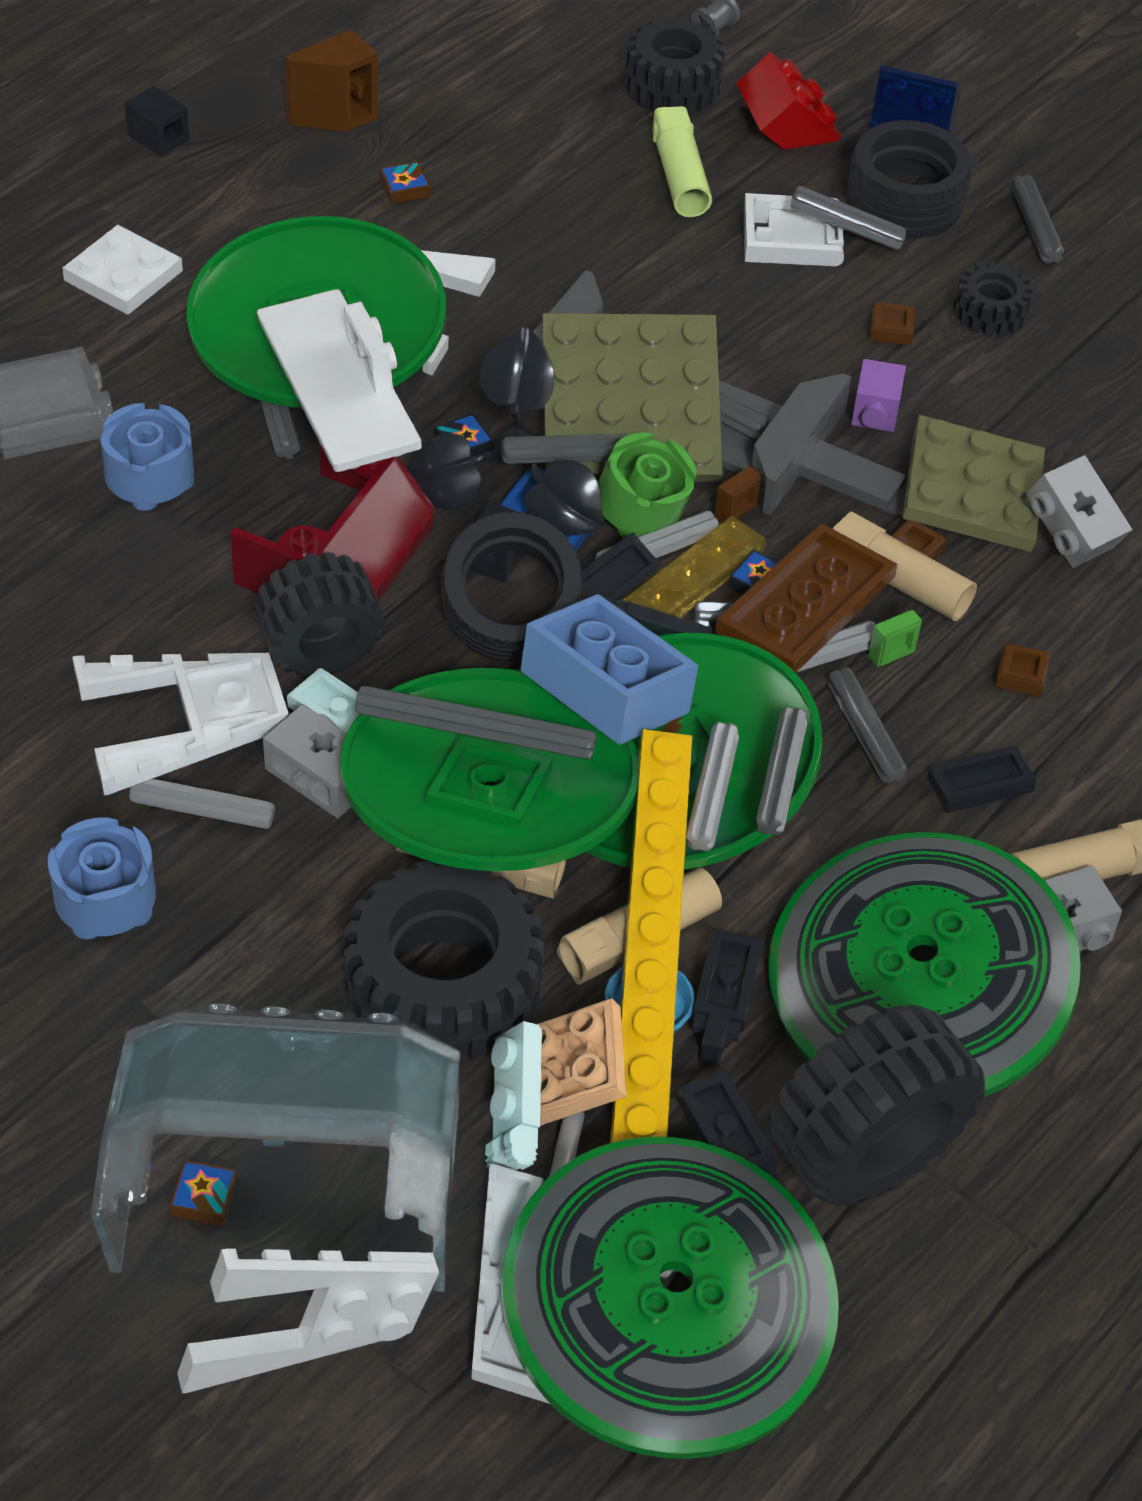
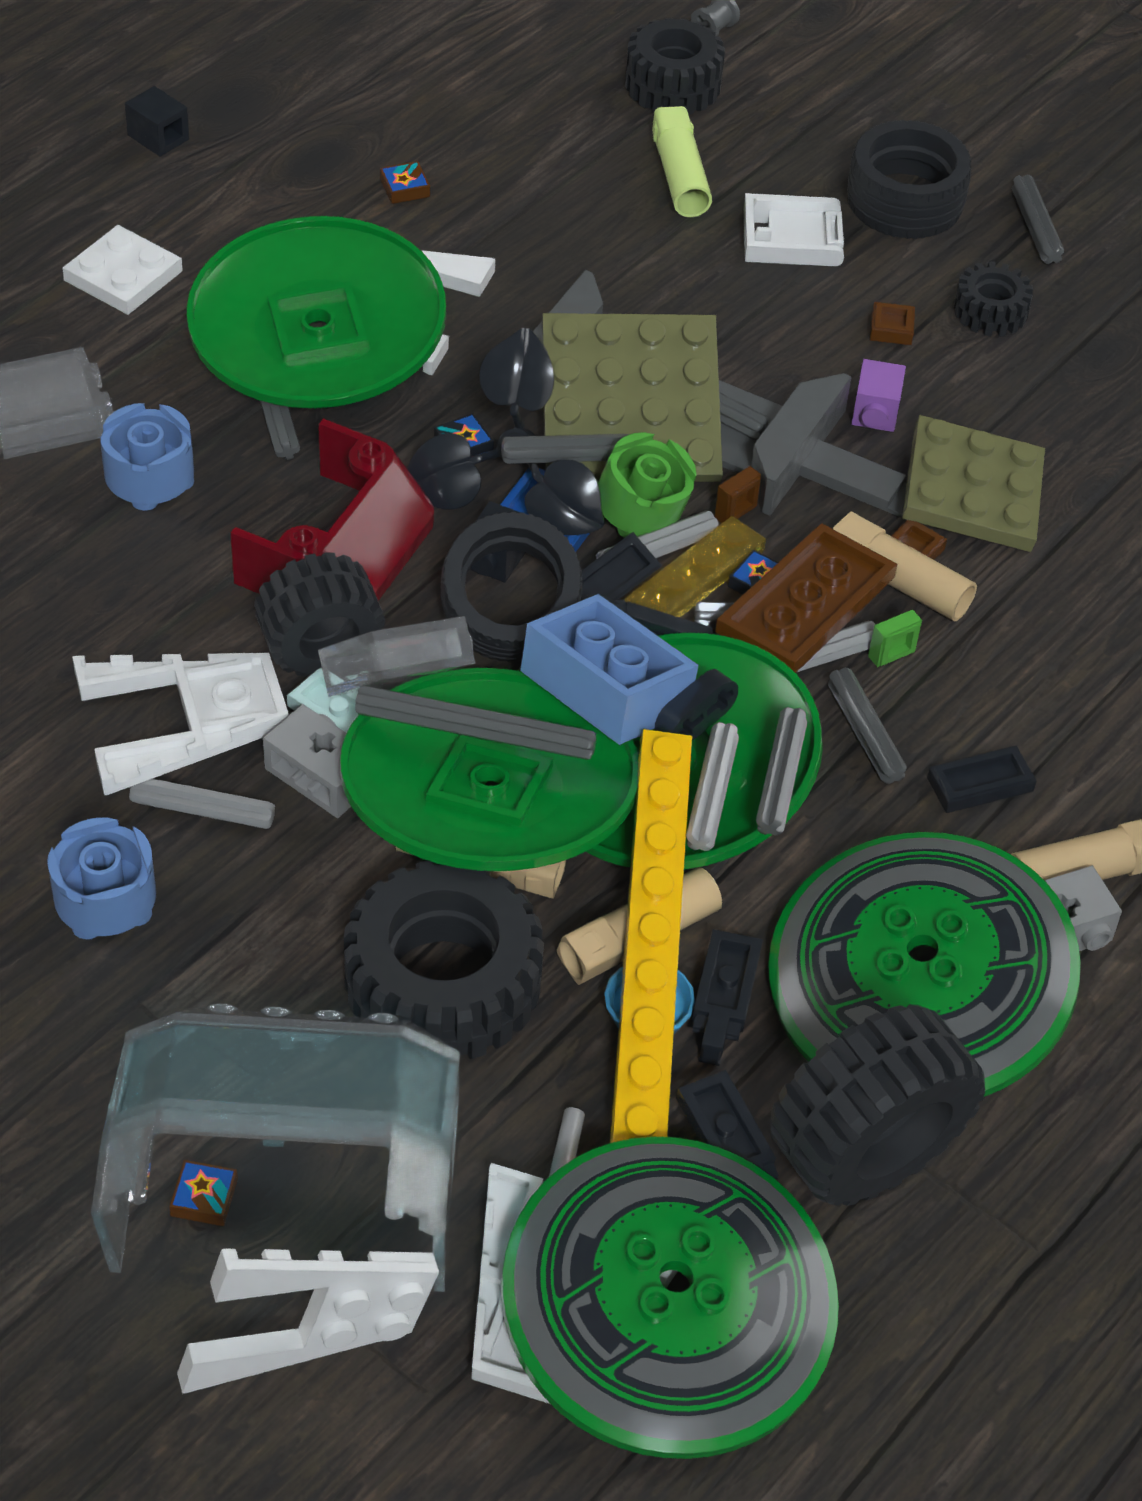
white bracket [257,289,422,472] -> none
reddish brown slope [284,29,379,132] -> none
light aqua hinge [485,1021,542,1170] -> none
light nougat tile [537,998,626,1126] -> none
red slope [736,52,842,149] -> none
dark grey axle [790,186,906,250] -> none
clear blue slope [870,65,961,133] -> none
reddish brown tile [995,643,1051,697] -> none
light grey brick [1026,455,1133,568] -> none
none -> clear brick [318,616,476,697]
none -> black beam [655,669,739,741]

